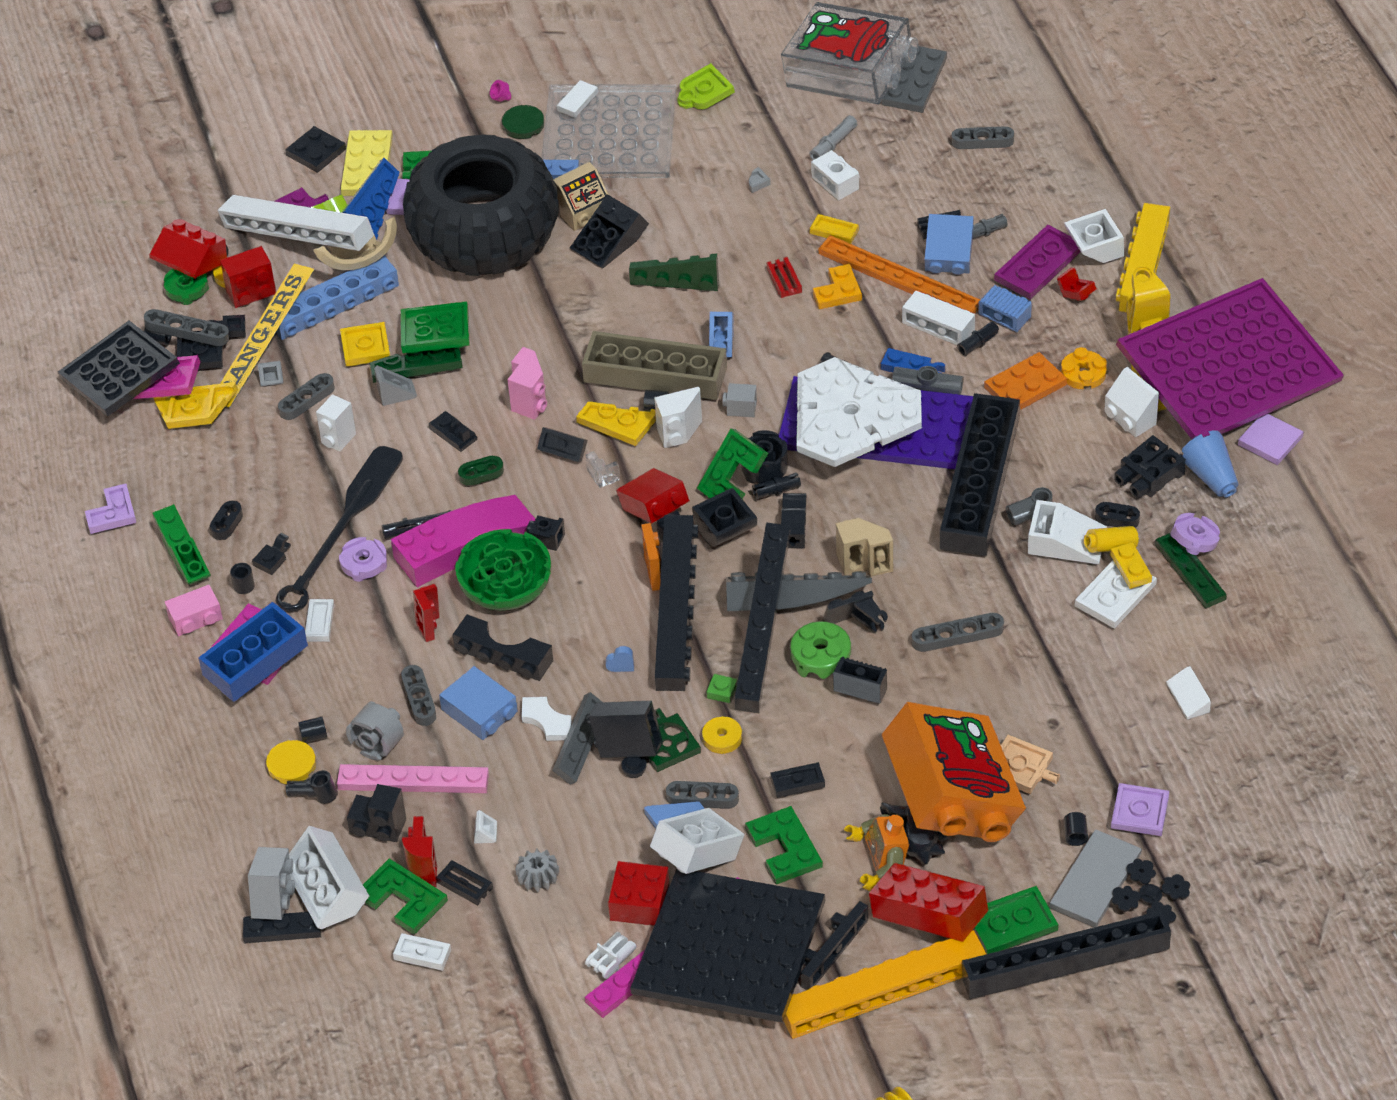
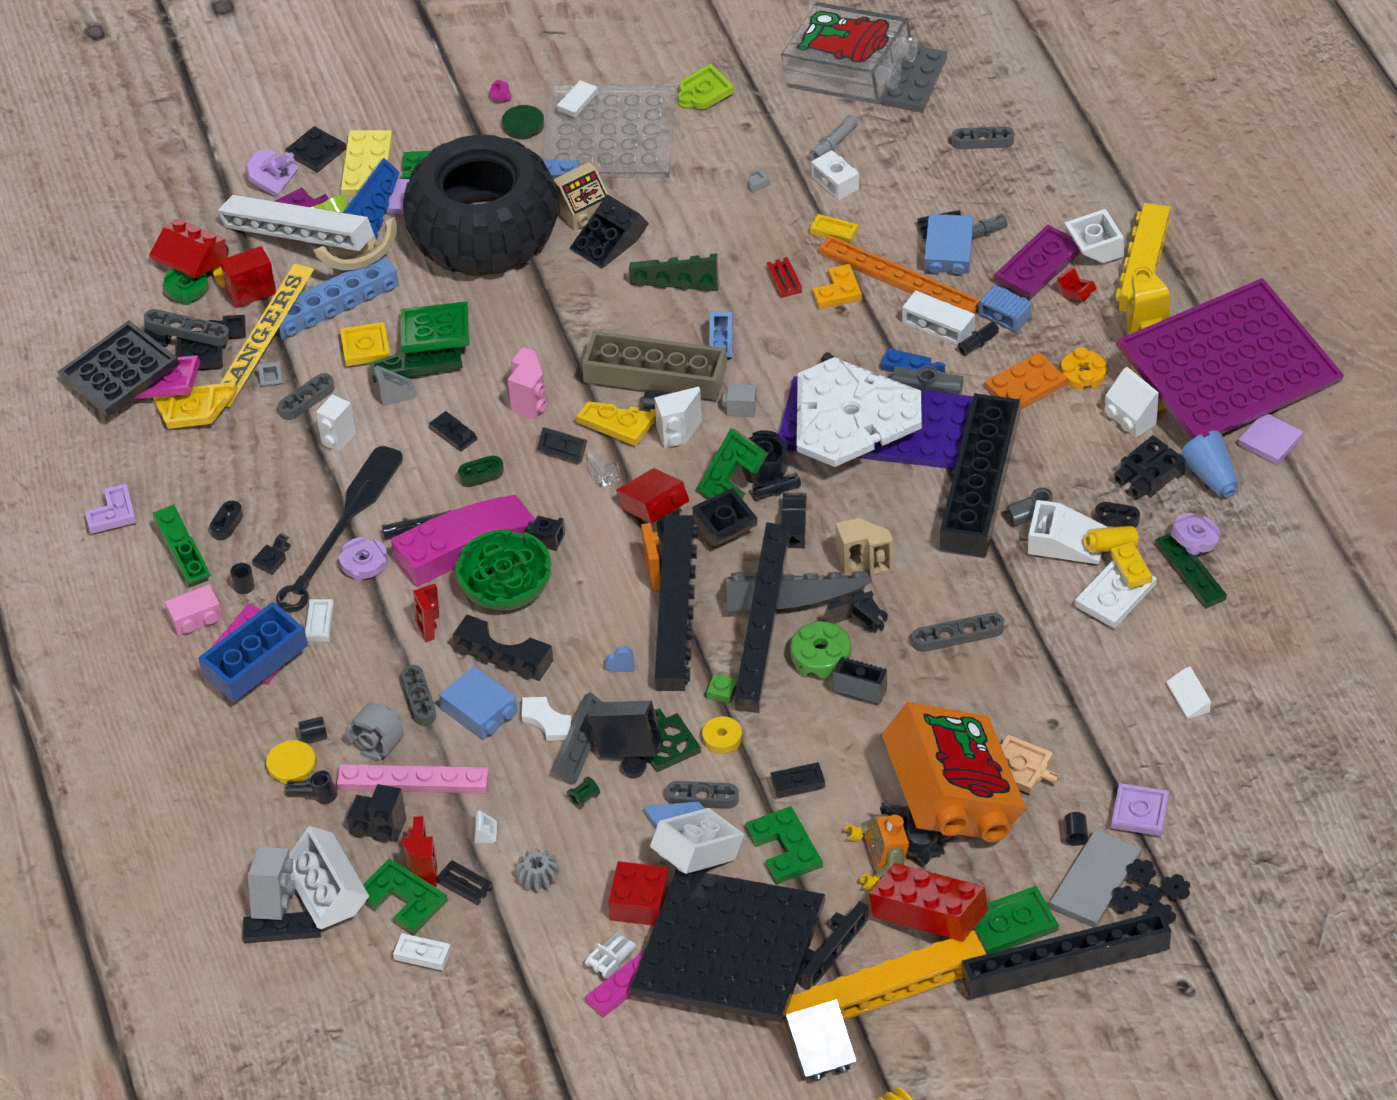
none -> lavender piece [245,149,299,198]
none -> dark green bush [567,776,600,809]
none -> brick [783,999,856,1082]

